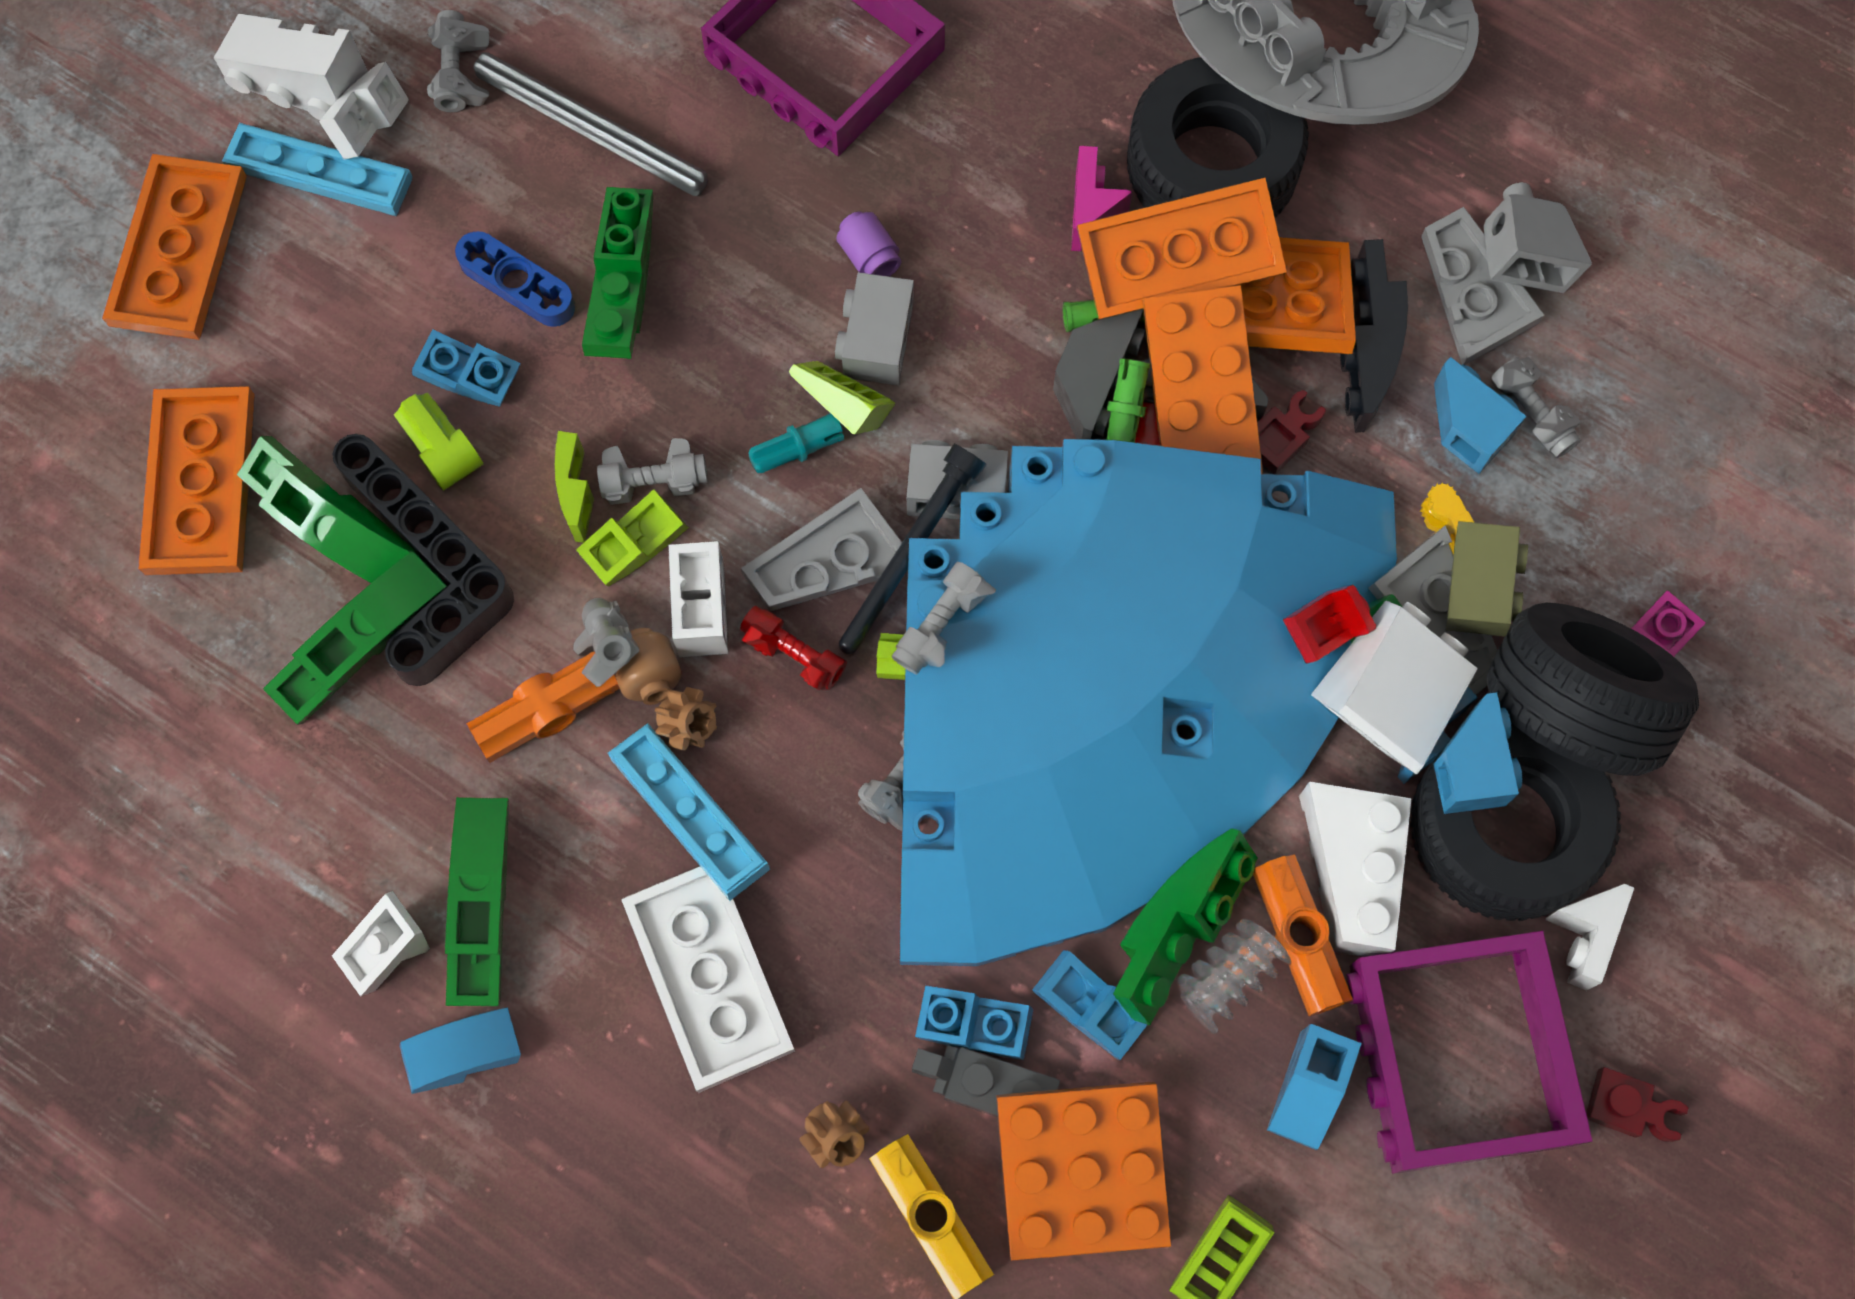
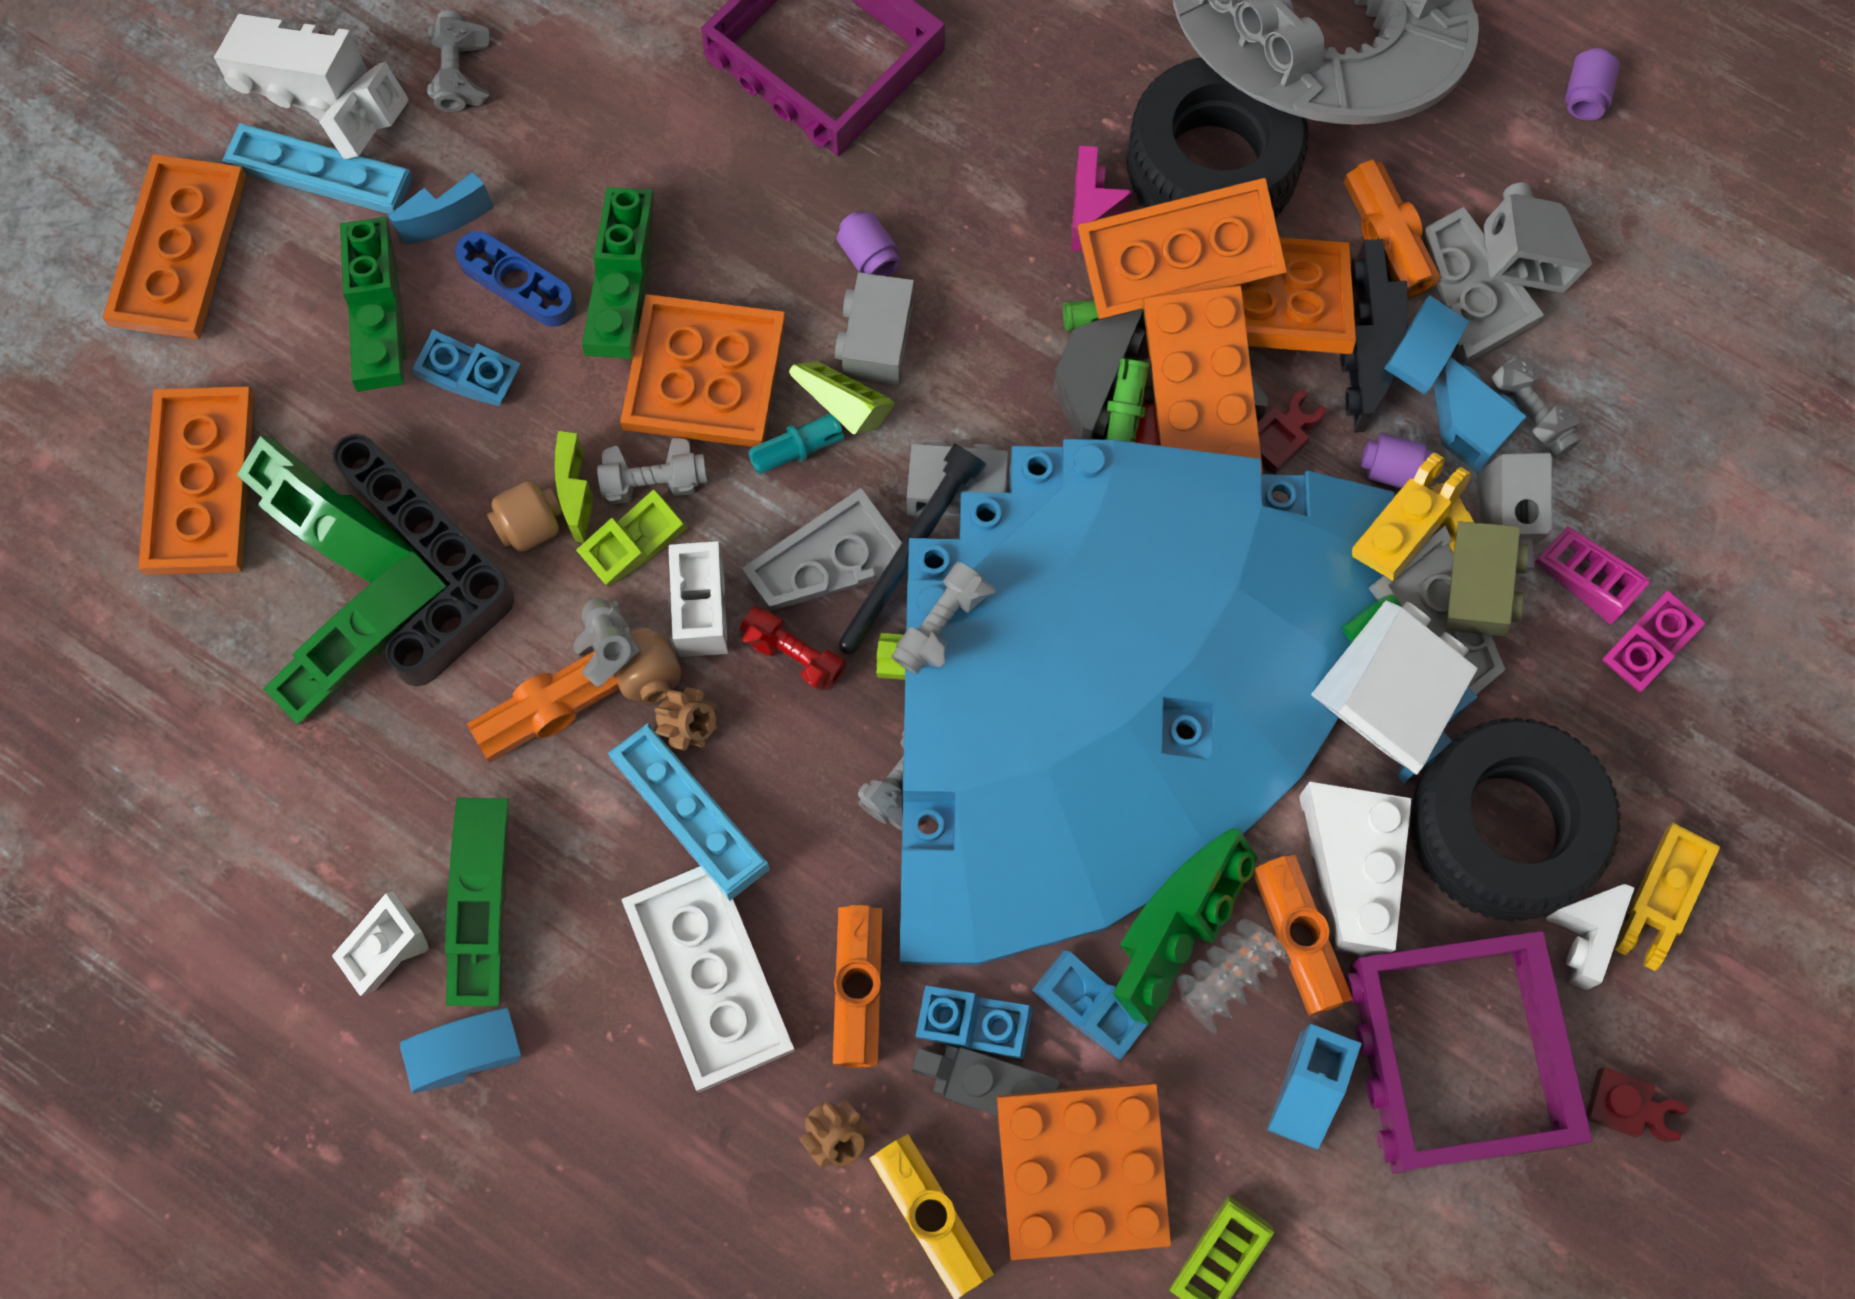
lime piece [394,393,484,491] -> none
axle [473,52,708,196] -> none
red bracket [1283,585,1376,663] -> none
dark azure slope [1434,692,1522,814] -> none
black tyre [1487,602,1699,776] -> none
none -> green slope [340,216,407,392]
none -> dark azure slope [388,172,493,244]
none -> medium nougat head [487,480,563,552]
none -> orange plate [620,294,786,447]
none -> orange piece [832,905,883,1068]
none -> orange piece [1343,159,1441,299]
none -> yellow hinge [1352,453,1471,581]
none -> medium lavender brick [1360,433,1436,488]
none -> dark azure slope [1384,295,1469,394]
none -> light grey torso [1477,453,1552,571]
none -> dark pink slope [1535,526,1651,625]
none -> medium lavender brick [1565,48,1620,120]
none -> yellow hinge [1614,823,1720,971]

